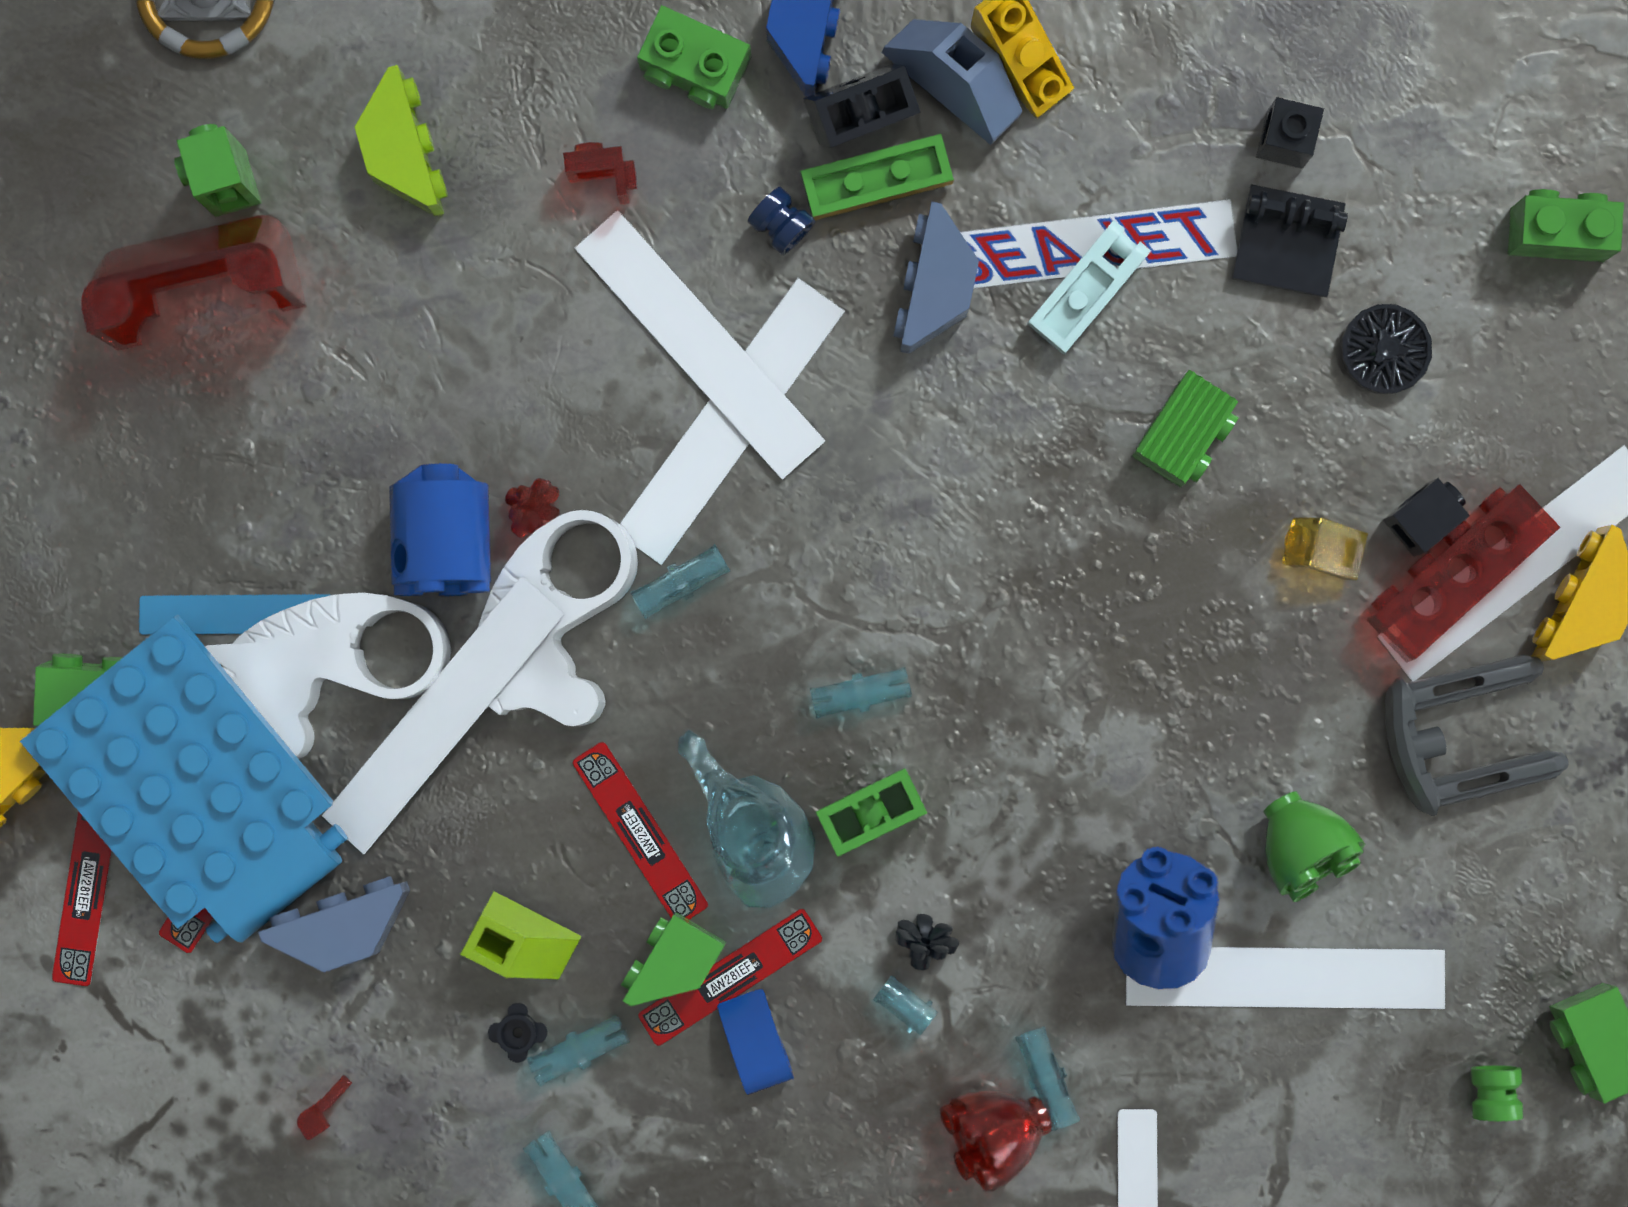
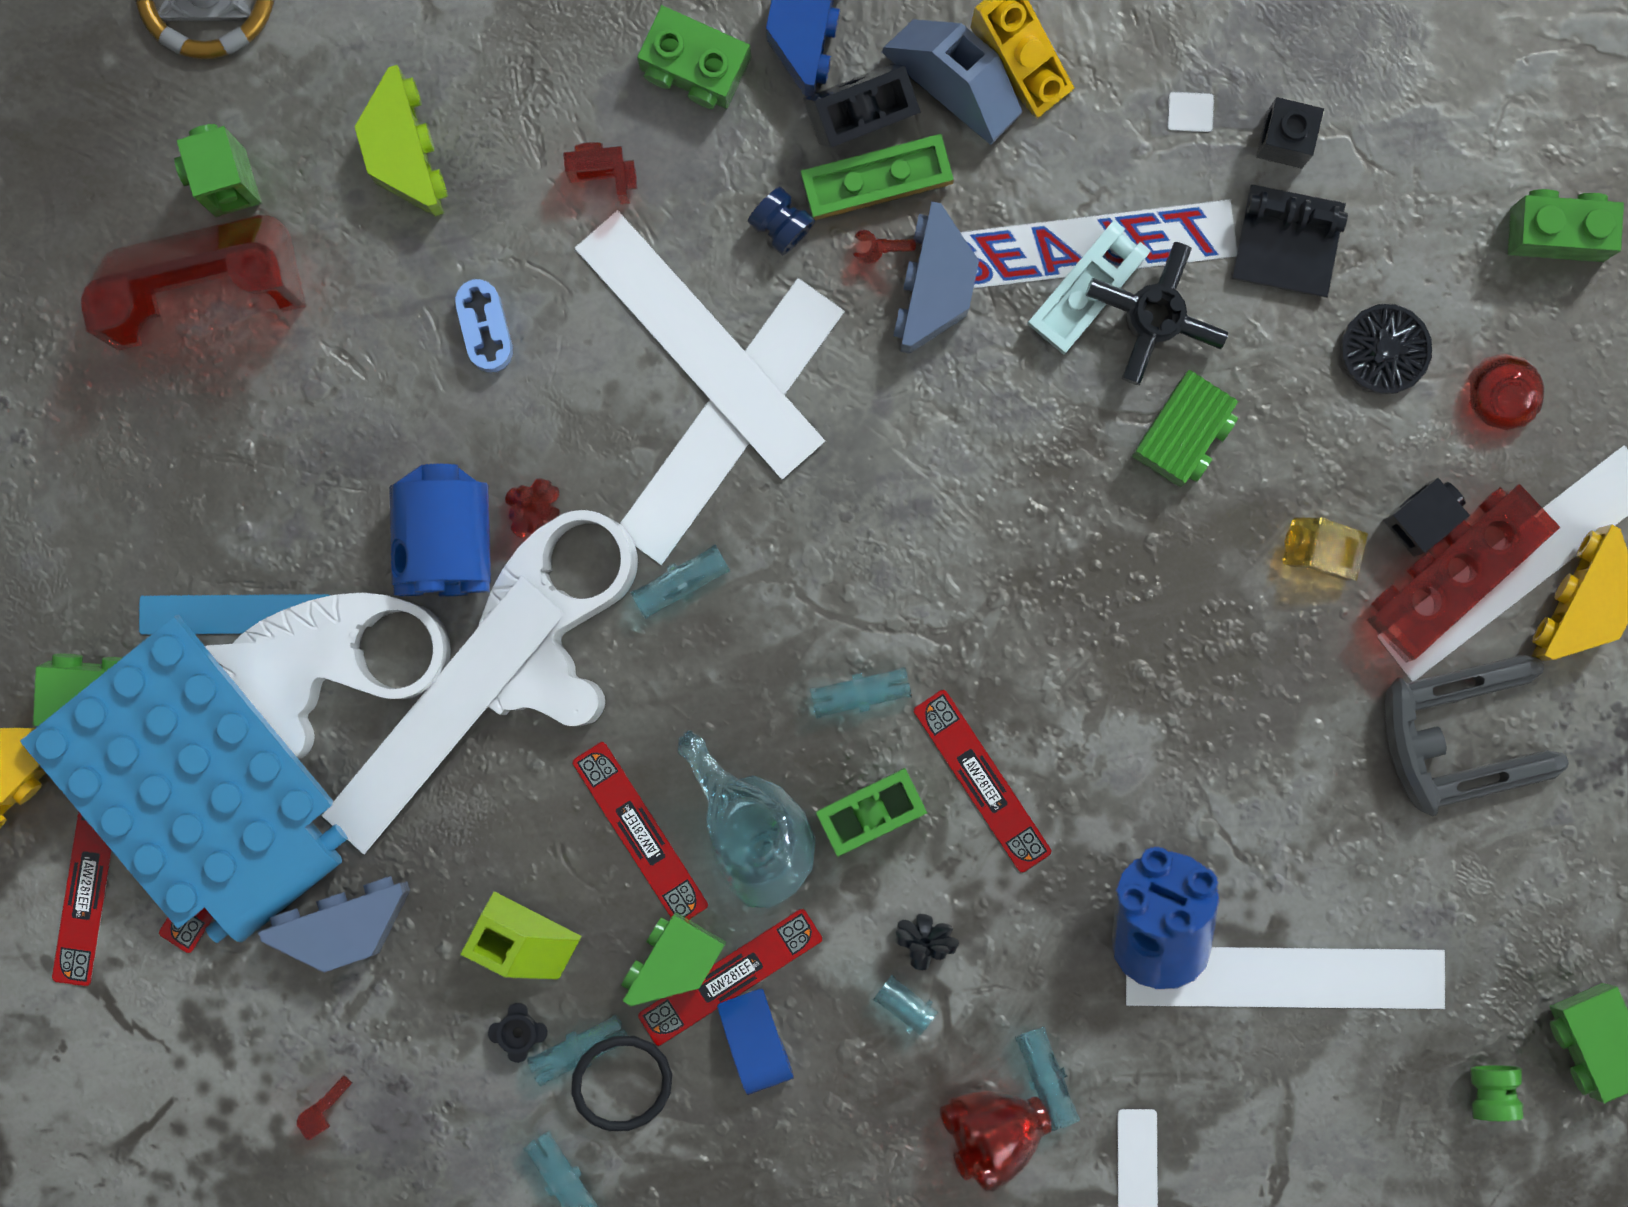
bright green piece [1263,791,1365,902] -> none
none -> light blue beam [455,279,513,373]
none -> black piece [571,1036,672,1131]
none -> clear red hand [853,230,916,264]
none -> sticker [914,690,1052,872]
none -> black bar [1085,242,1228,385]
none -> white sticker [1168,92,1214,132]
none -> clear red hair [1468,353,1545,431]

